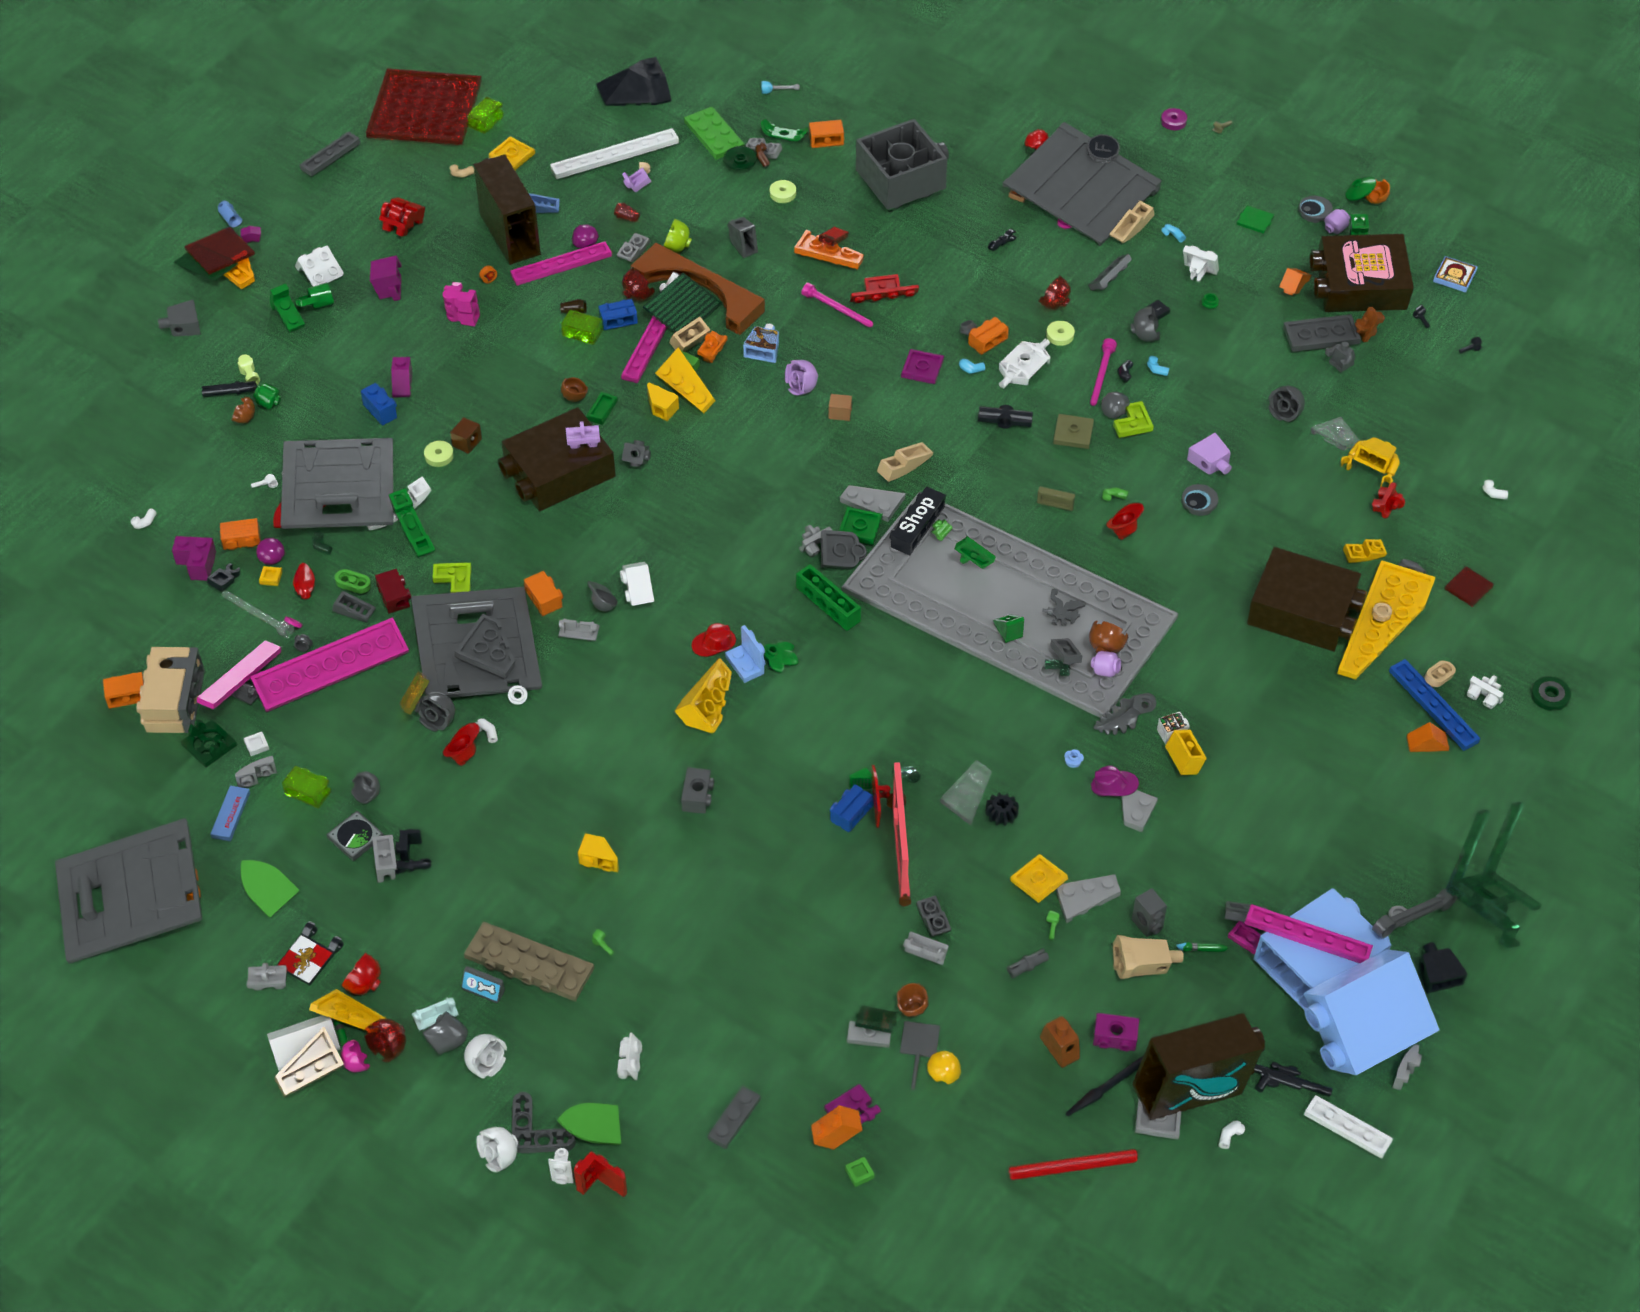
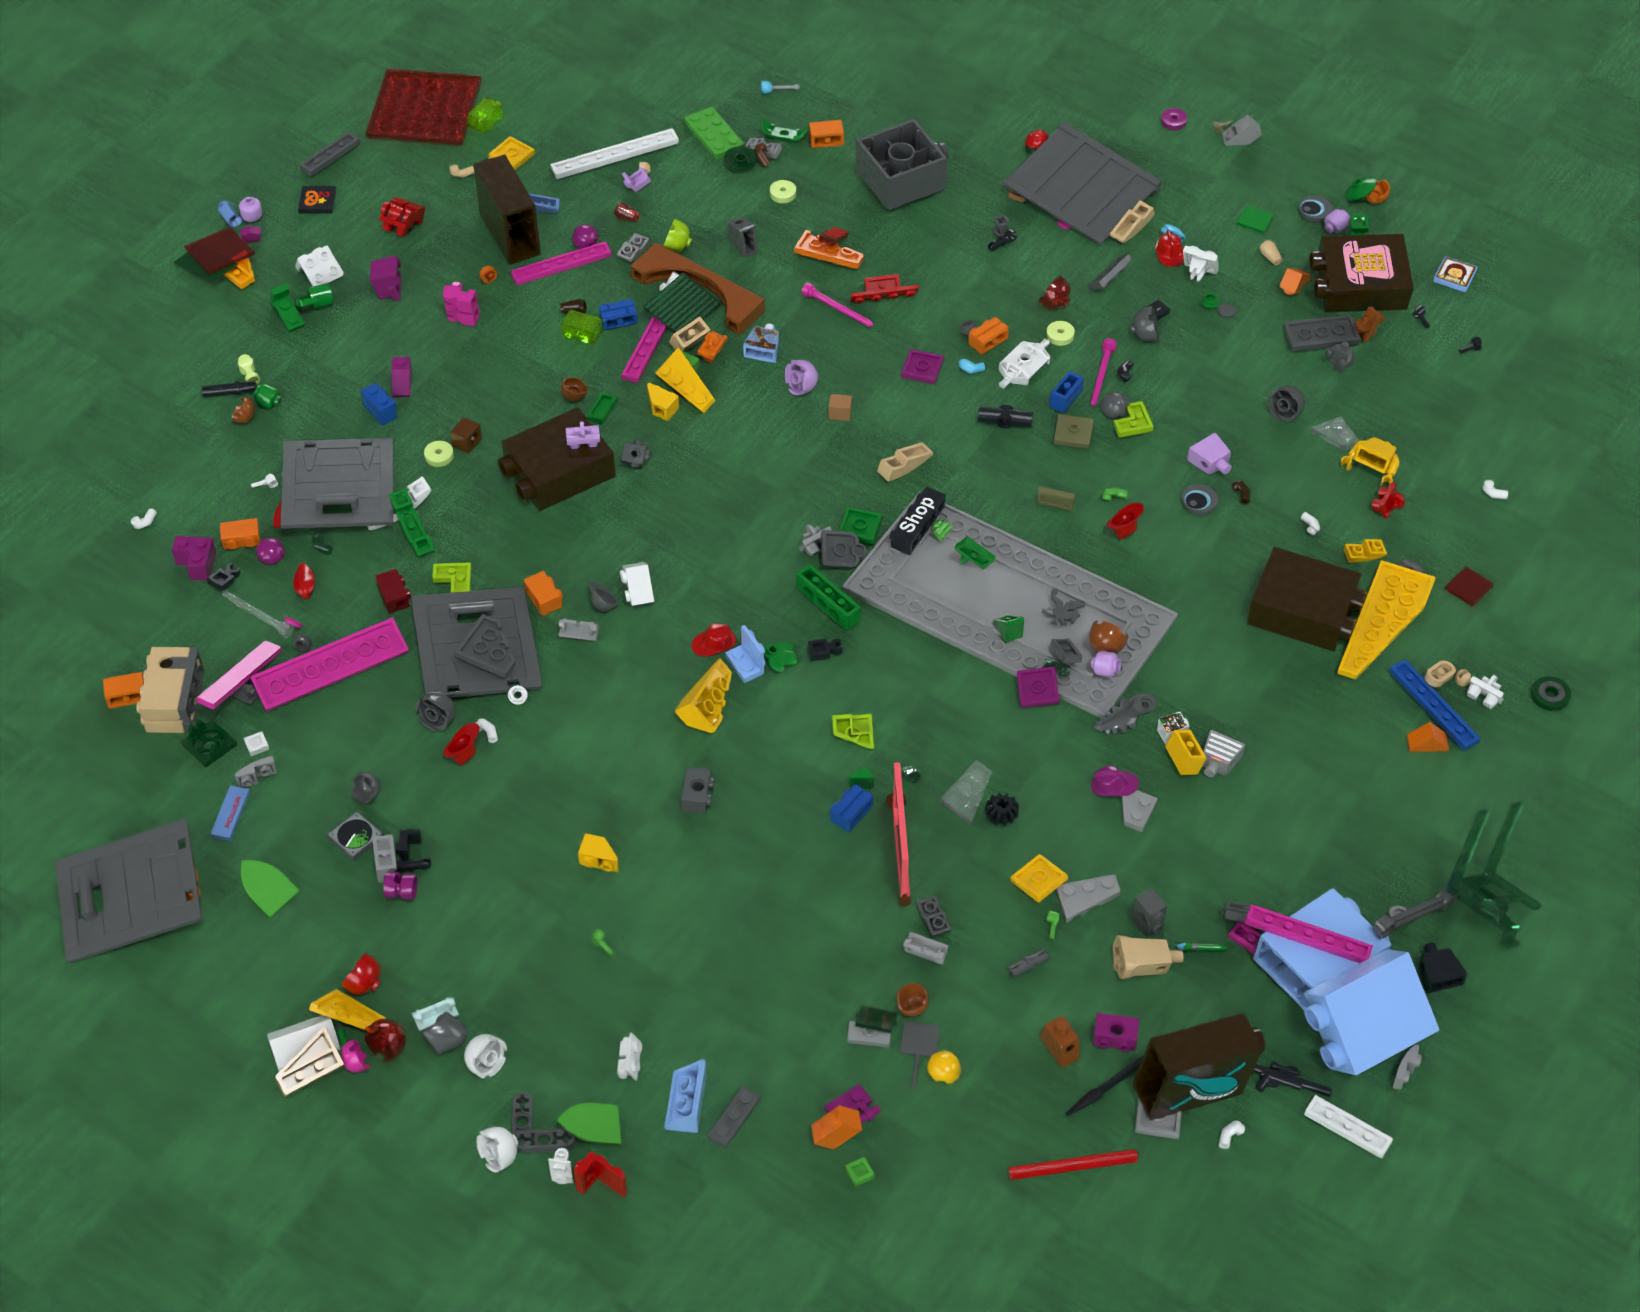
dark grey torso [158,299,201,337] -> none
light grey hips [247,963,287,990] -> none
yellow tile [259,566,283,586] -> none
flag [276,921,344,986] -> none
clear neon green brick [282,766,331,809] -> none
dark grey slope [332,591,376,623] -> none
bright green plate [335,569,371,594] -> none
clear yellow tile [399,671,430,715] -> none
slope [461,966,505,1003] -> none
dark tan plate [464,921,595,1002] -> none
black wedge [596,57,672,106] -> none
clear red cylinder [622,267,655,302] -> none
light grey wing [840,485,906,522] -> none
red shield [872,765,891,828] -> none
light blue plate [1064,749,1084,768] -> none
black tile [1087,134,1120,163] -> none
medium azure arm [1147,356,1169,376] -> none
tan tile [1372,603,1392,622] -> none
none -> lavender head [239,197,263,222]
none -> black tile [298,186,336,213]
none -> magenta wheel [383,872,418,900]
none -> light blue slope [664,1059,707,1133]
none -> black plate [808,638,843,661]
none -> lime slope [832,714,874,750]
none -> dark grey bush [993,215,1009,237]
none -> magenta tile [1017,666,1060,709]
none -> blue brick [1049,371,1084,413]
none -> red piece [1155,230,1184,267]
none -> light grey torso [1203,730,1245,778]
none -> dark grey piece [1218,304,1236,319]
none -> light grey slope [1222,115,1262,146]
none -> dark brown arm [1232,480,1250,505]
none -> tan cone [1260,240,1283,265]
none -> white arm [1300,512,1320,535]
none -> tan hinge [1455,669,1471,686]

